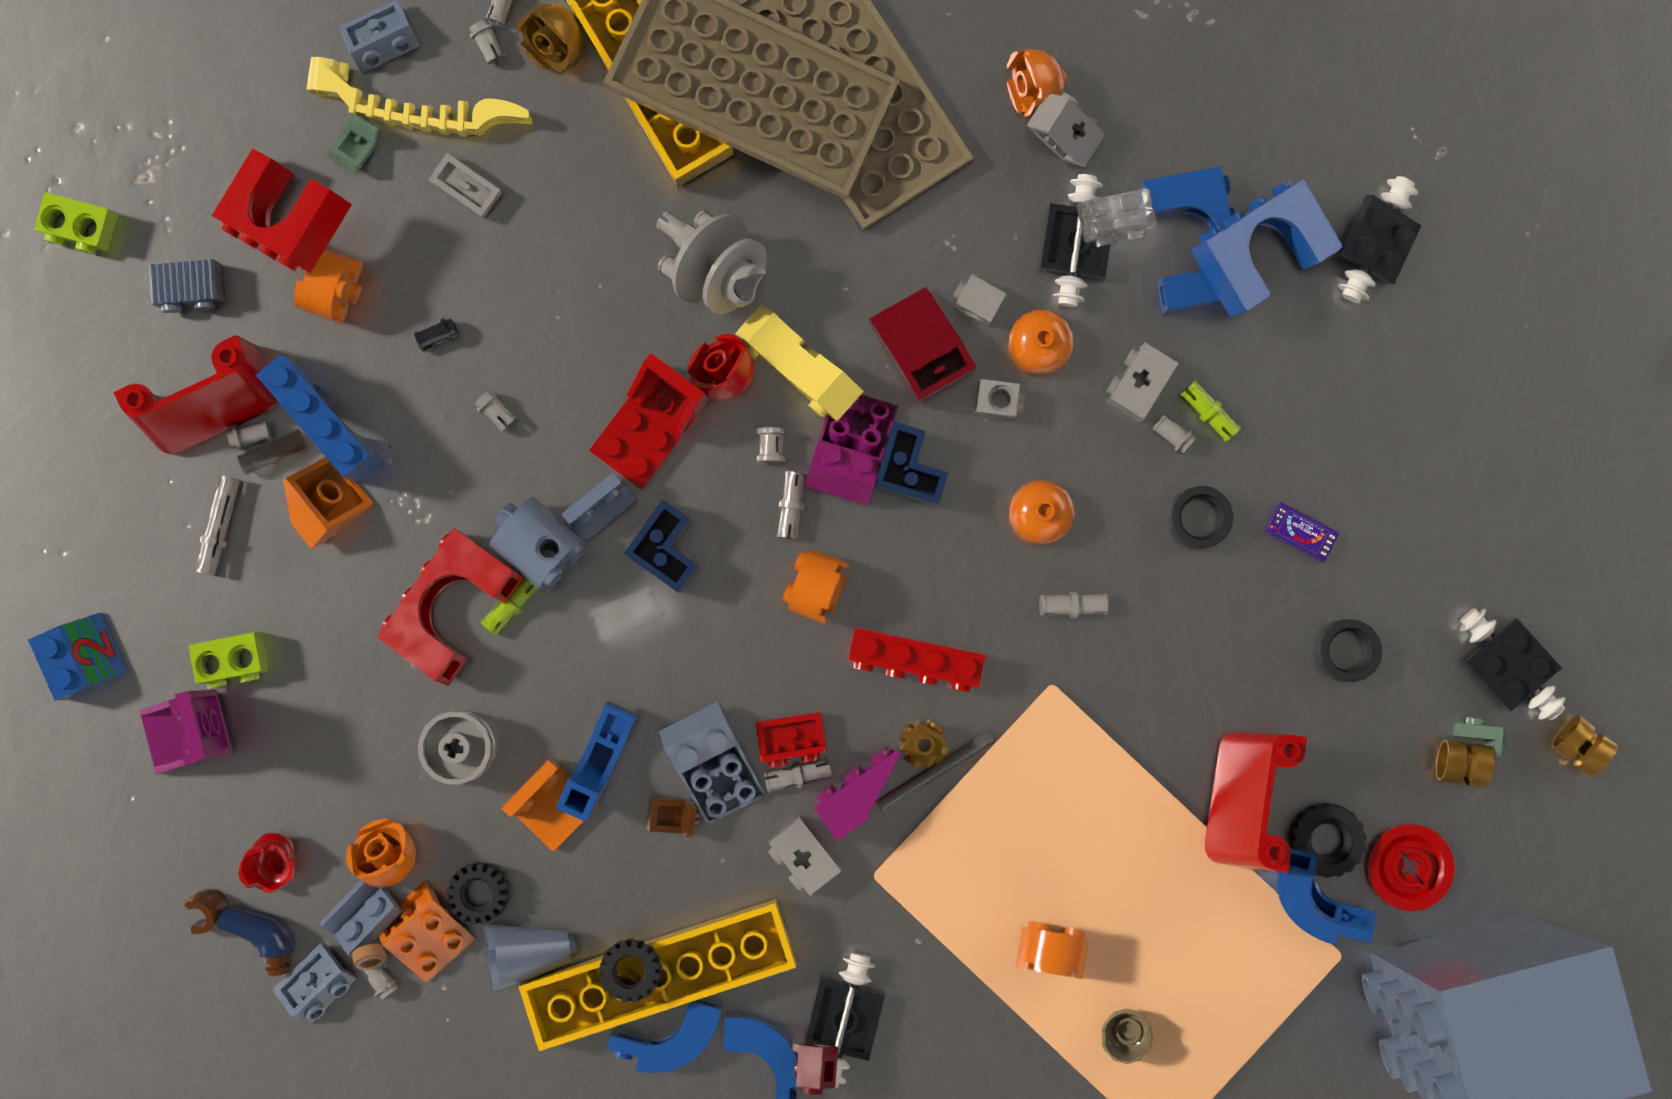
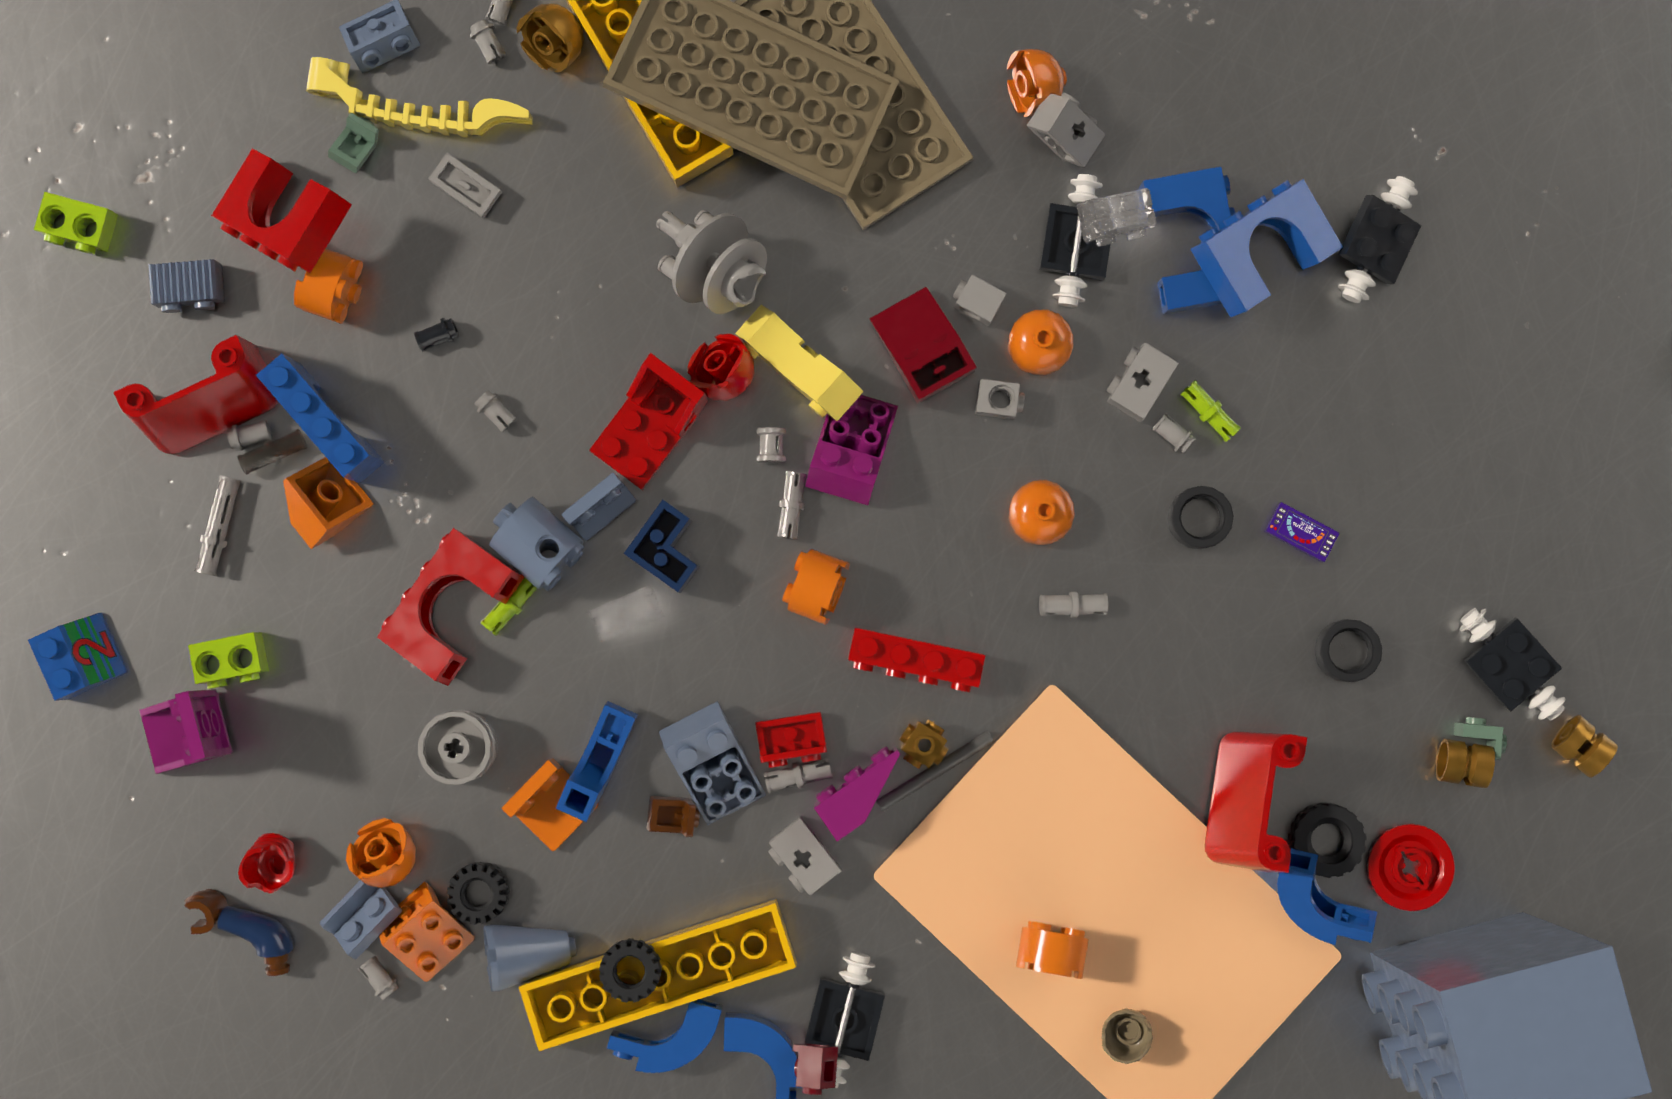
sand blue bracket [272,943,356,1024] -> none
medium nougat tile [351,944,387,970] -> none
dark blue brick [874,422,948,507] -> none

